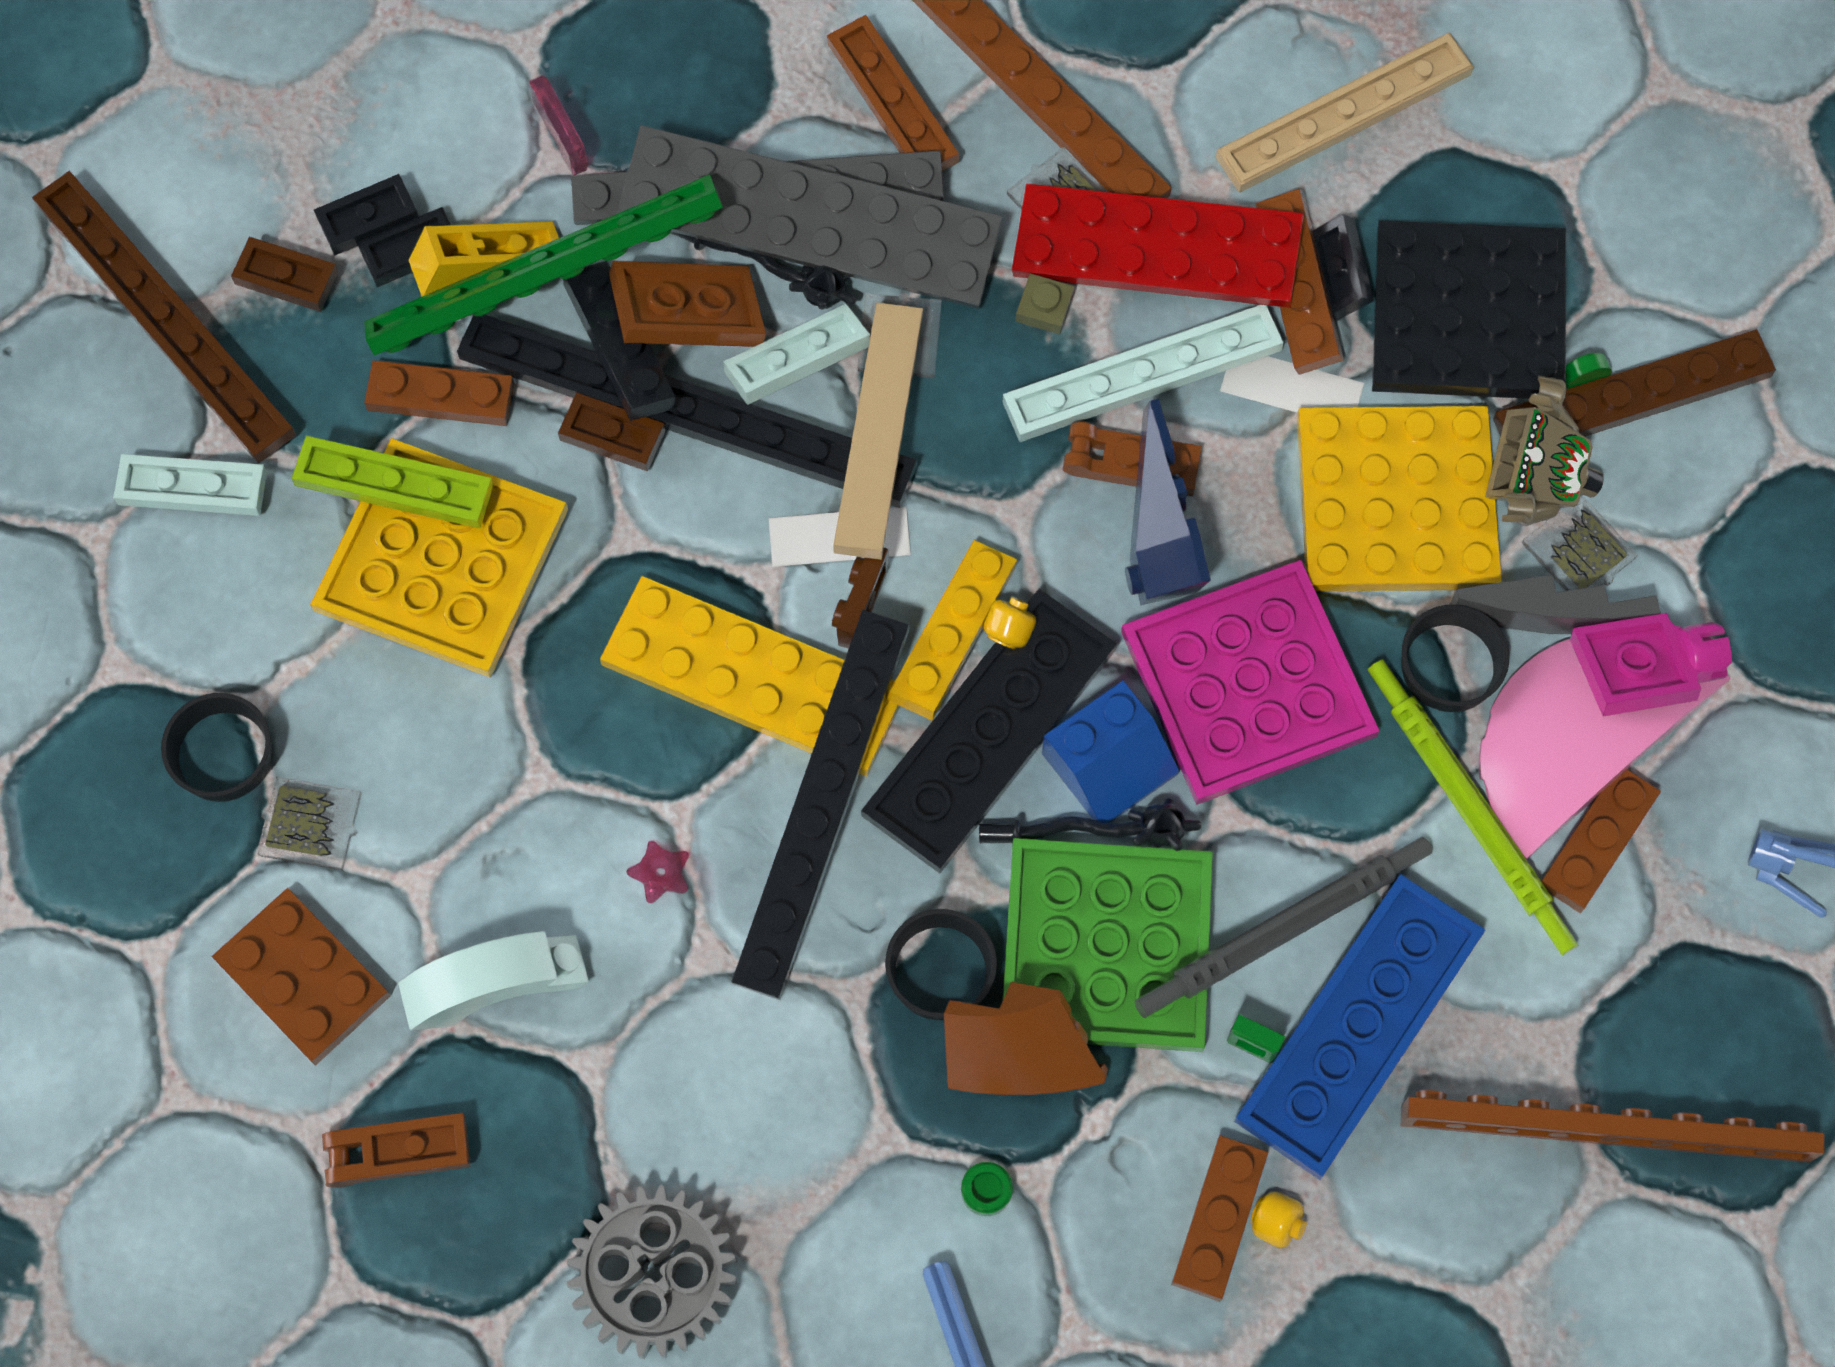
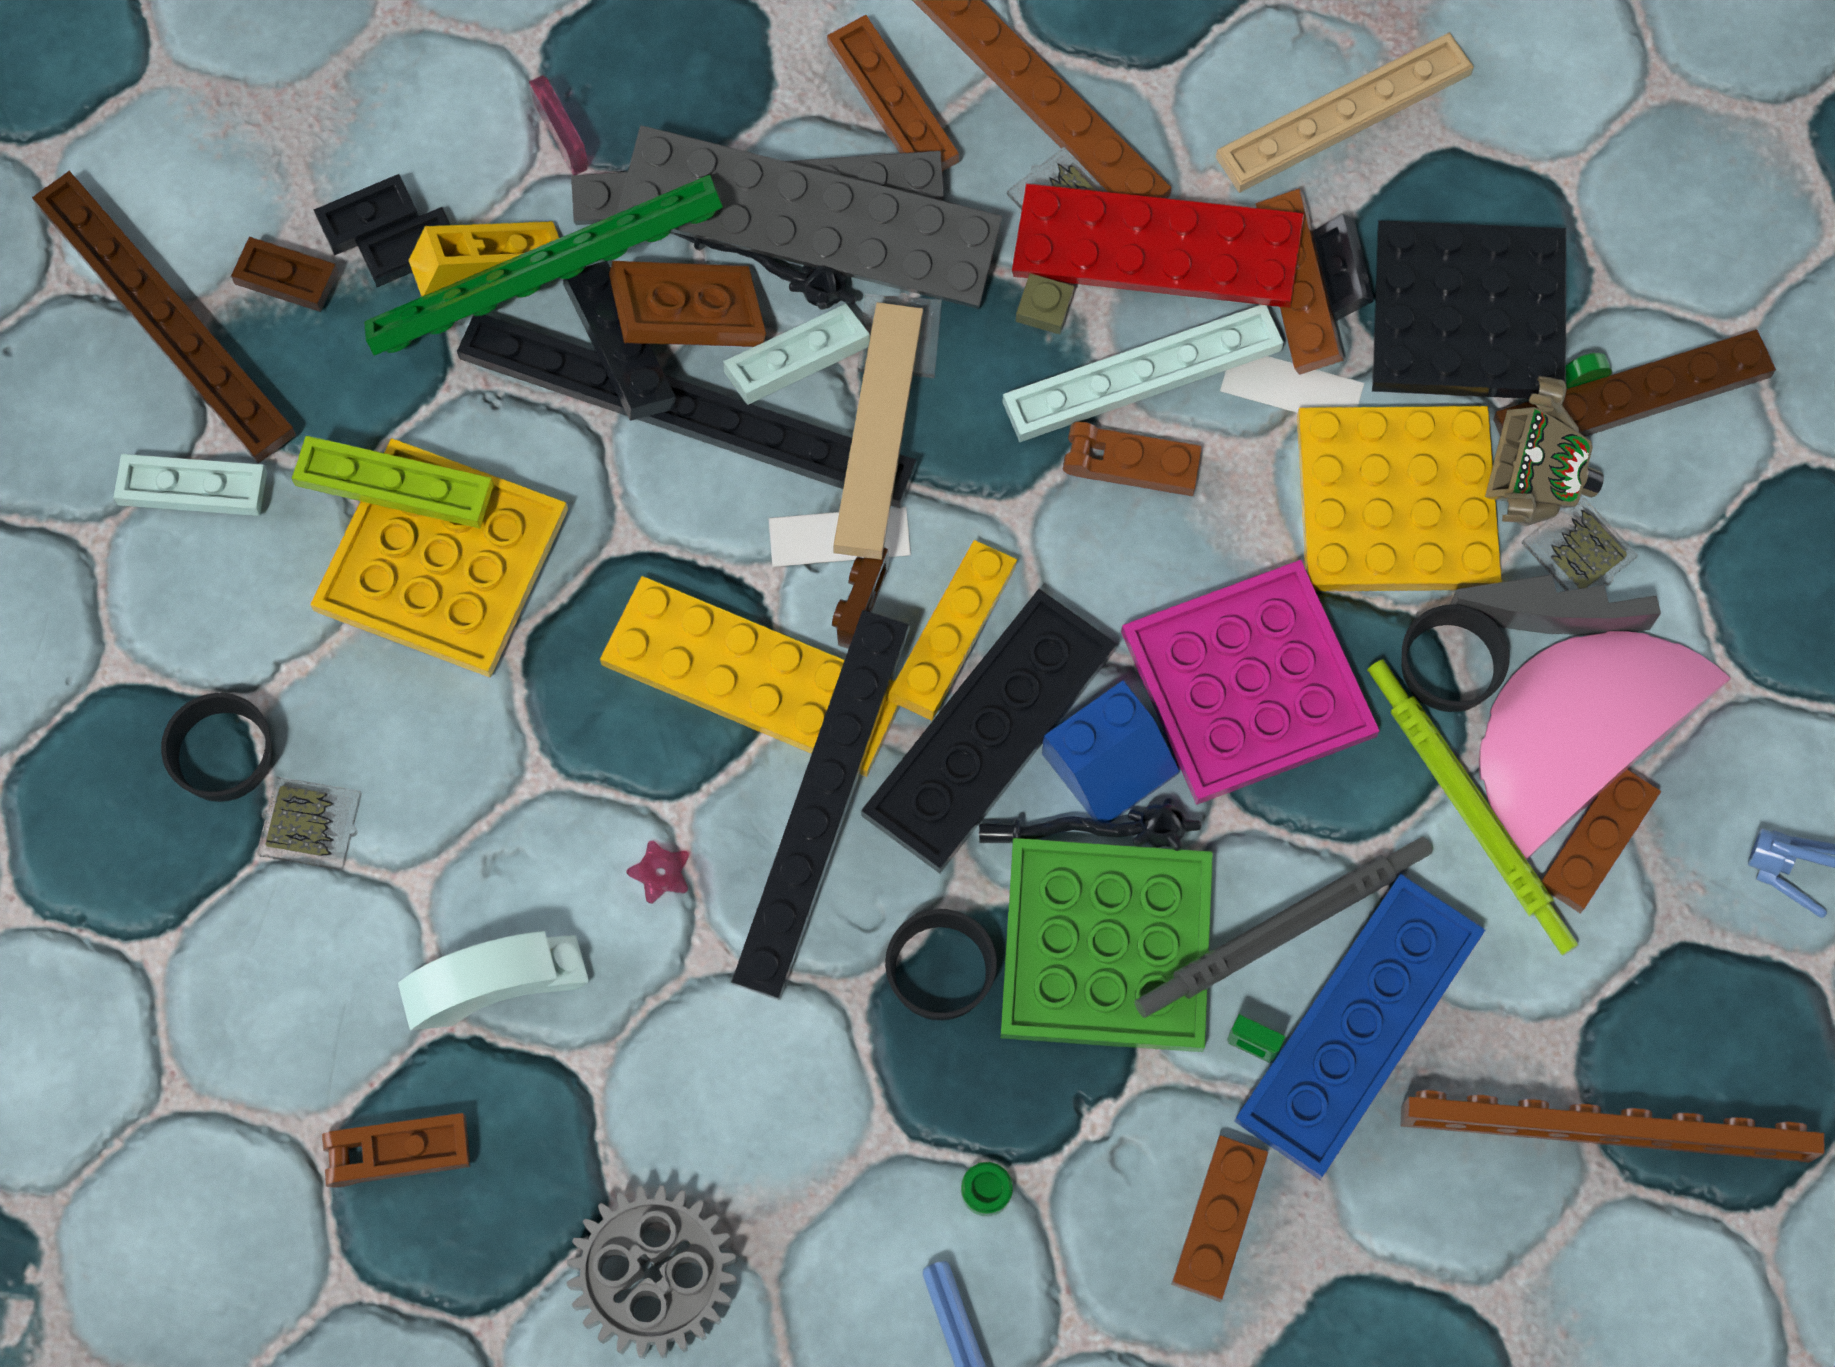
dark orange plate [211,887,391,1066] -> none
dark orange plate [364,360,514,426] -> none
reddish brown plate [558,392,666,472] -> none
dark orange slope [944,982,1108,1095] -> none
yellow piece [983,597,1036,649] -> none
dark blue wedge [1125,399,1211,606] -> none
yellow piece [1250,1191,1307,1248] -> none
dark pink plate [1570,613,1732,716] -> none

